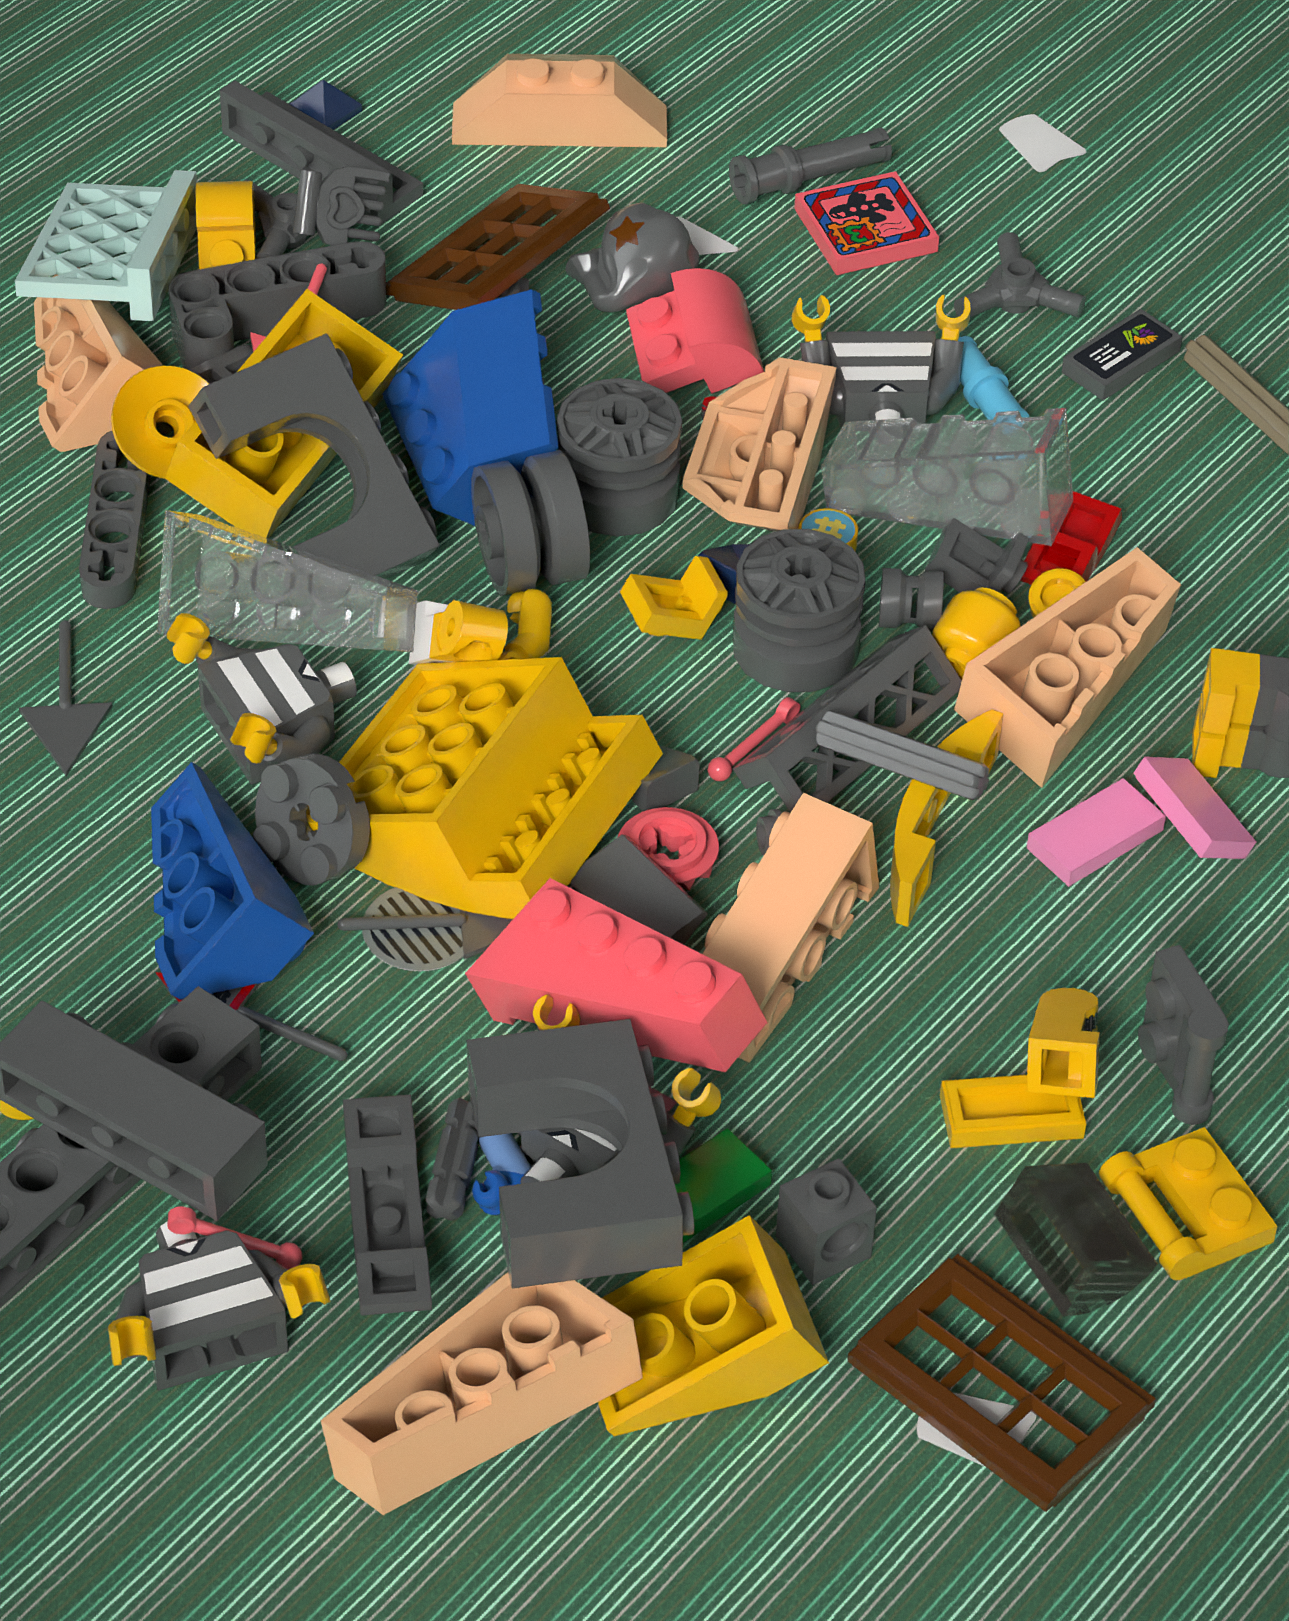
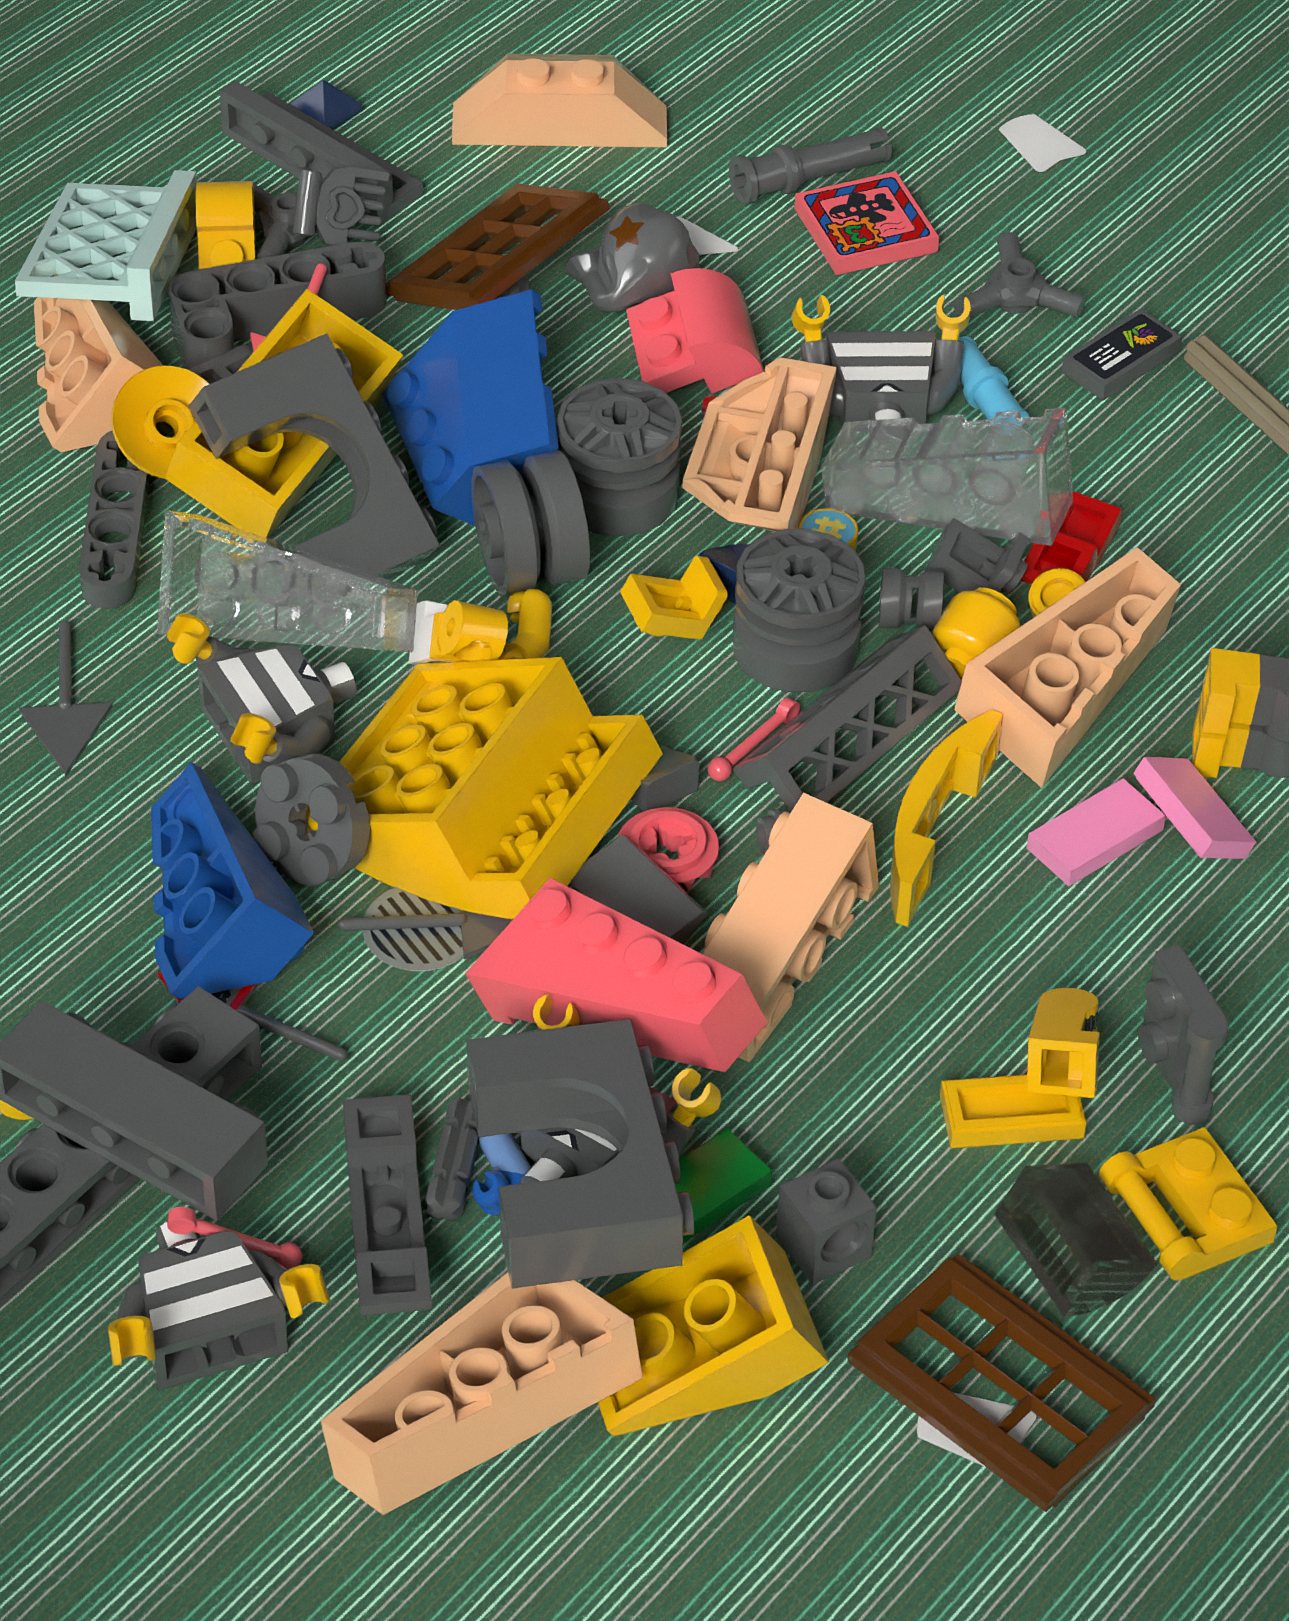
axle [815,711,990,800] -> none

